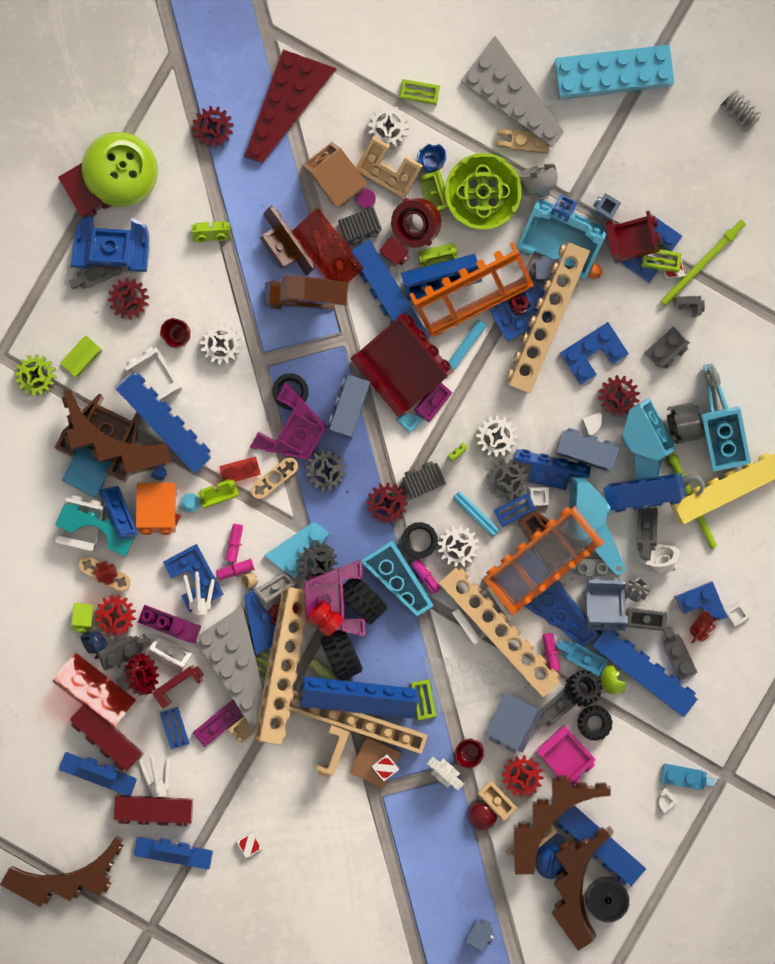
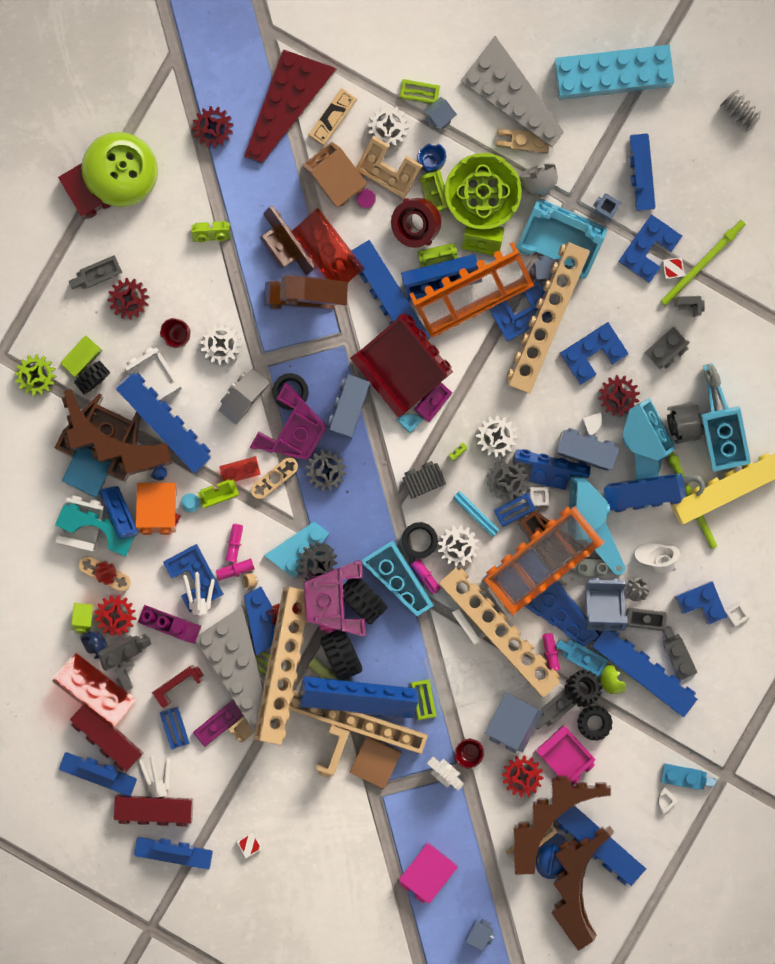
reddish brown arch [0,836,124,907] -> none
blue piece [71,216,149,272] -> none
dark red gear [124,653,159,696] -> none
white slope [147,635,191,673] -> none
light grey slope [254,572,297,611] -> none
red wheel [307,600,344,637] -> none
dark grey brick [338,207,382,245] -> none
dark red gear [366,482,408,524] -> none
white tile [372,754,399,781] -> none
dark red brick [379,236,409,267] -> none
medium azure axle [448,320,486,370] -> none
dark red hair [467,800,498,830] -> none
tan slope [477,780,517,822] -> none
dark red bush [511,295,529,314] -> none
blue tile [551,195,577,222] -> none
black wheel [585,877,629,922] -> none
orange hinge [587,263,603,279] -> none
dark red panel [605,210,662,263] -> none
dark grey hinge [637,508,658,561] -> none
lime tile [641,250,682,273] -> none
clear red hinge [690,611,720,644] -> none
none -> black tyre [74,360,110,395]
none -> light grey brick [218,368,270,424]
none -> tan tile [309,88,357,146]
none -> dark pink panel [399,842,458,904]
none -> sand blue brick [423,97,457,129]
none -> lime panel [461,226,504,256]
none -> blue bracket [629,133,656,211]

